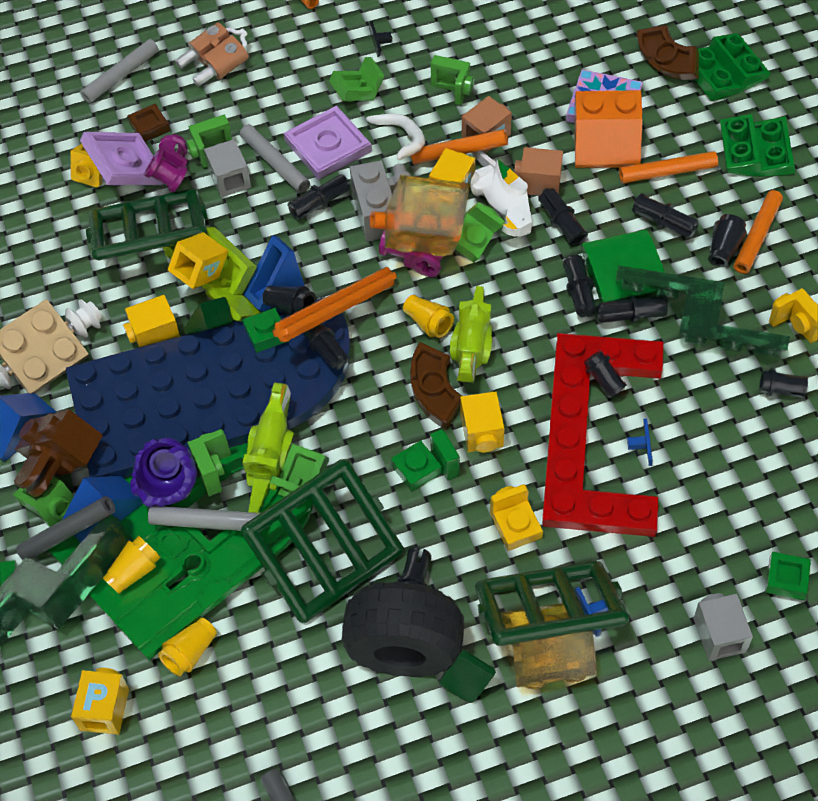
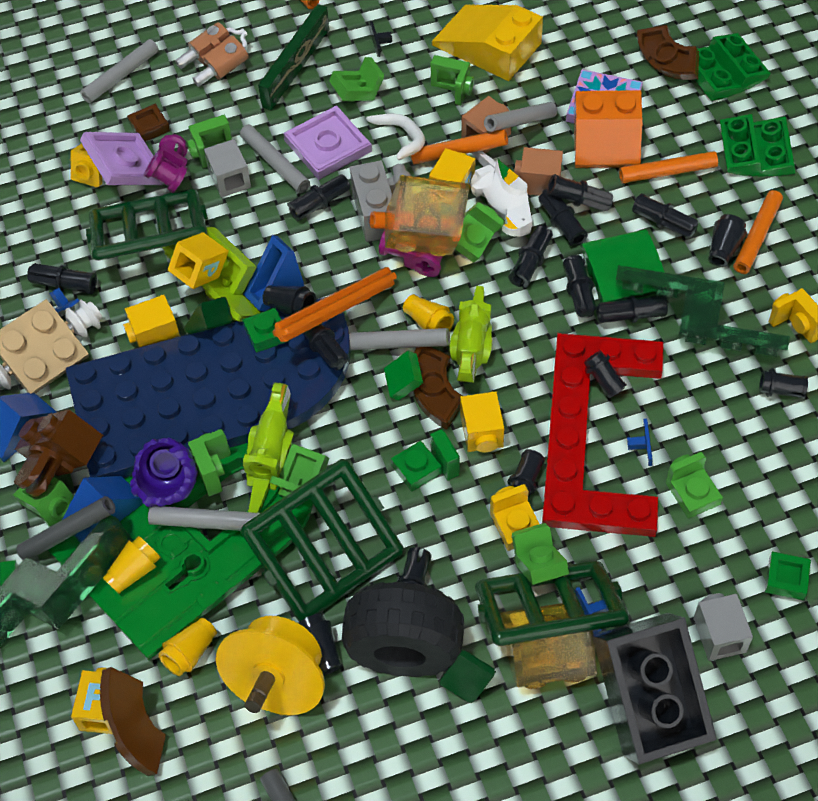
none -> black axle [27,263,97,294]
none -> blue piece [49,288,79,313]
none -> reddish brown tile [100,667,166,776]
none -> yellow piece [216,616,325,715]
none -> dark green tile [258,4,329,111]
none -> black cone [298,613,342,676]
none -> light grey piece [349,328,450,350]
none -> green tile [384,350,423,401]
none -> yellow slope [432,5,543,81]
none -> light grey piece [484,102,557,132]
none -> black pin [507,449,545,497]
none -> black axle [508,225,553,288]
none -> bright green bracket [512,523,569,585]
none -> black axle [547,174,613,211]
none -> black brick [592,613,717,764]
none -> bright green bracket [666,452,723,519]

